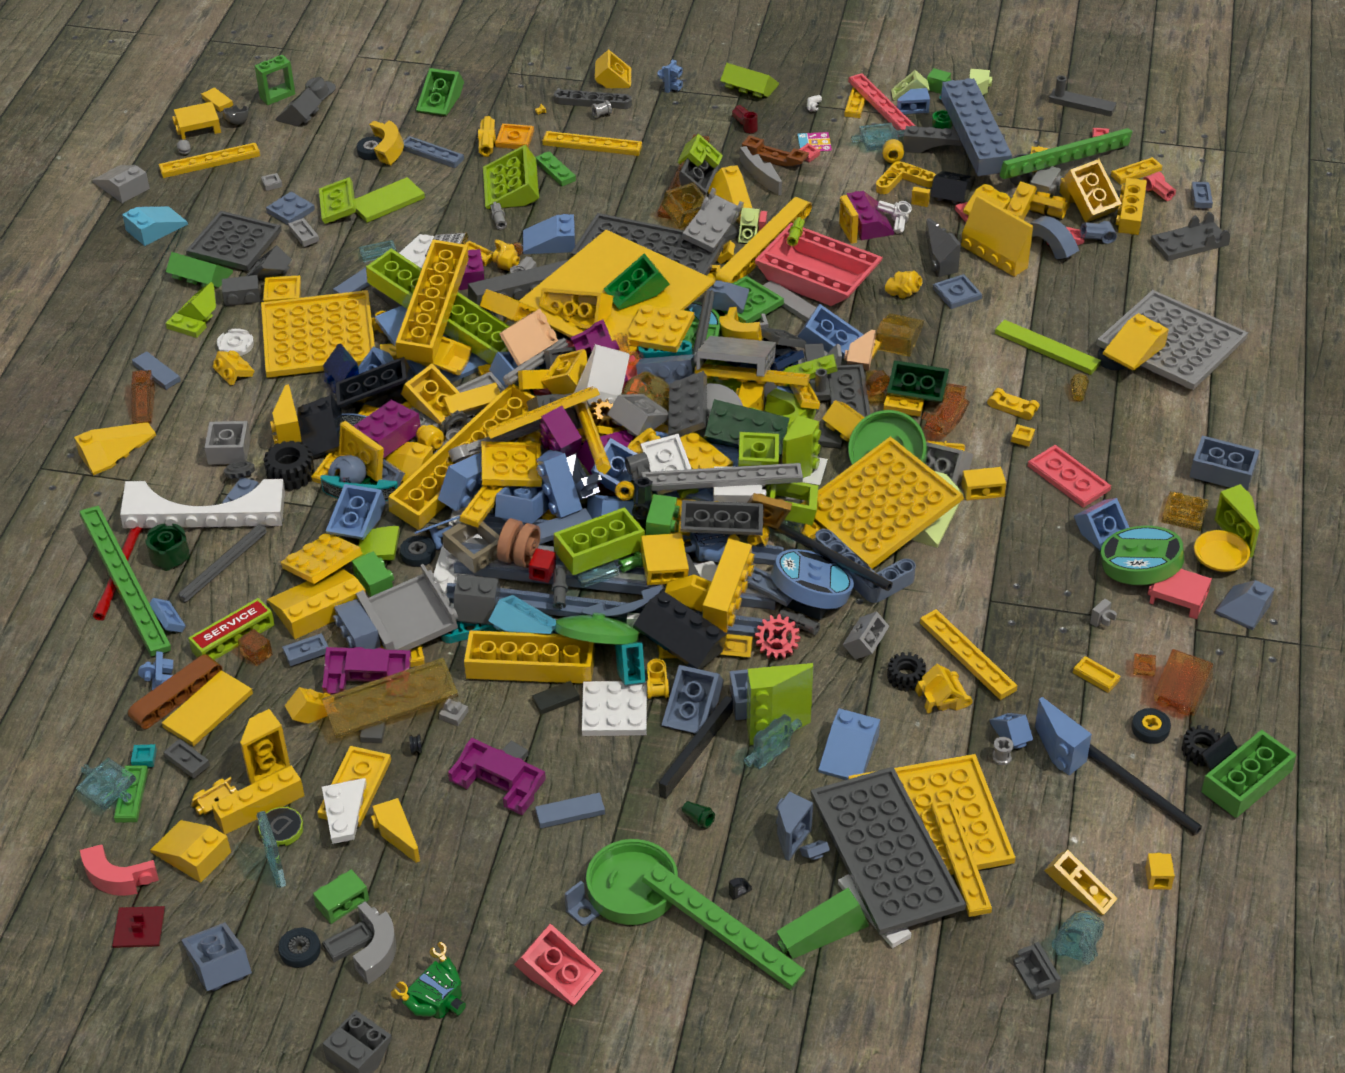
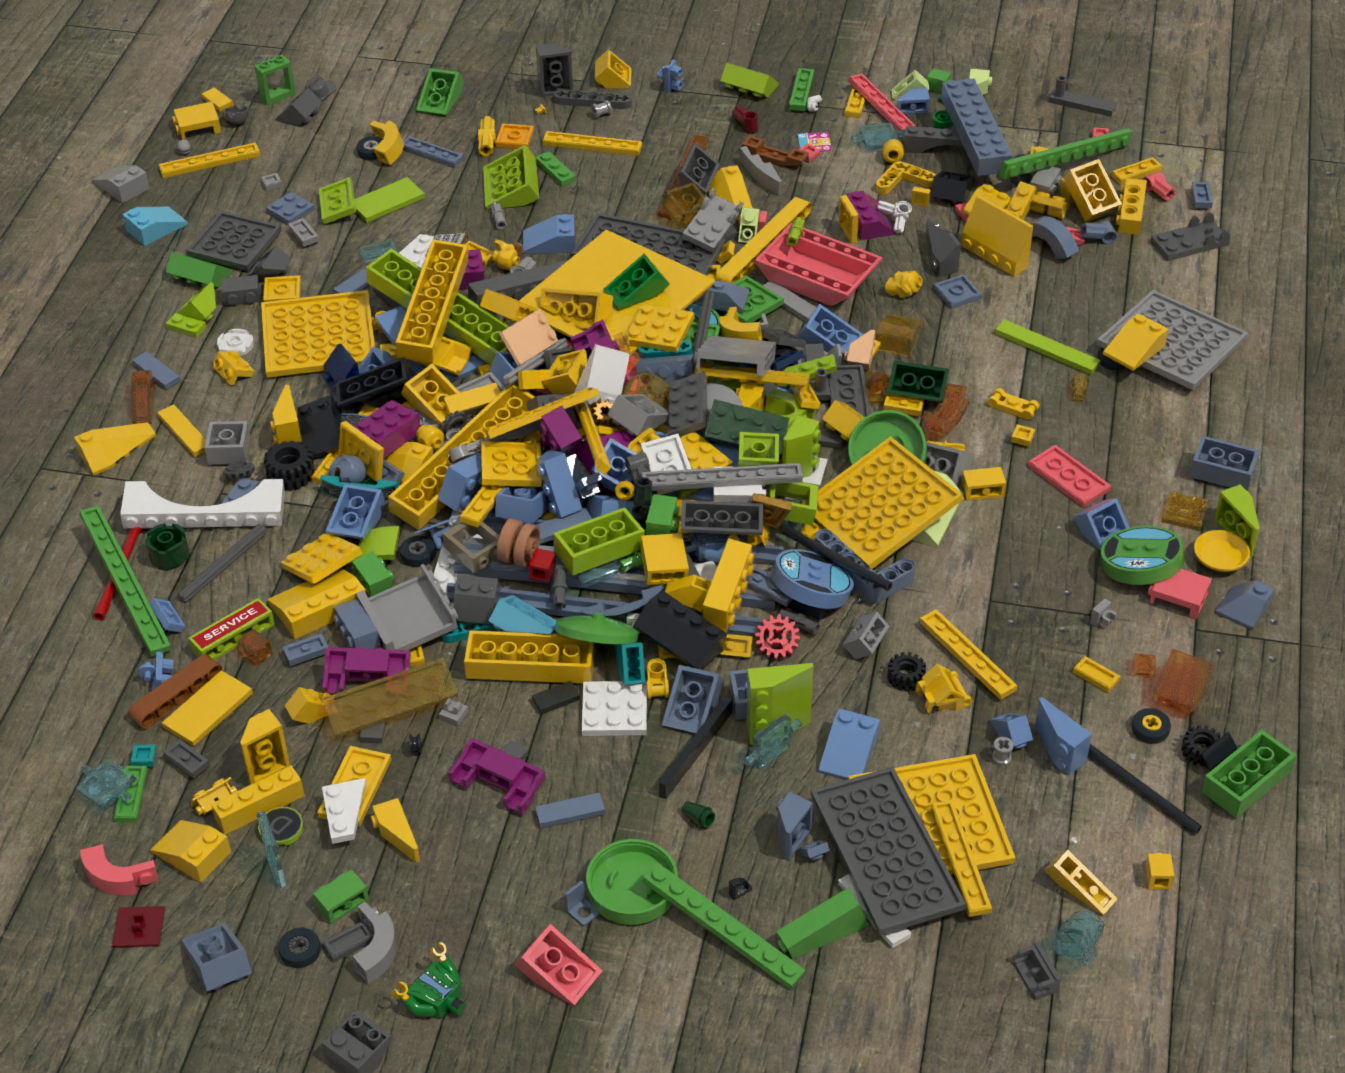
lime panel [677,133,723,169] -> none
none -> yellow tile [157,404,206,457]
none -> dark grey slope [536,43,573,97]
none -> bright green plate [789,68,814,111]

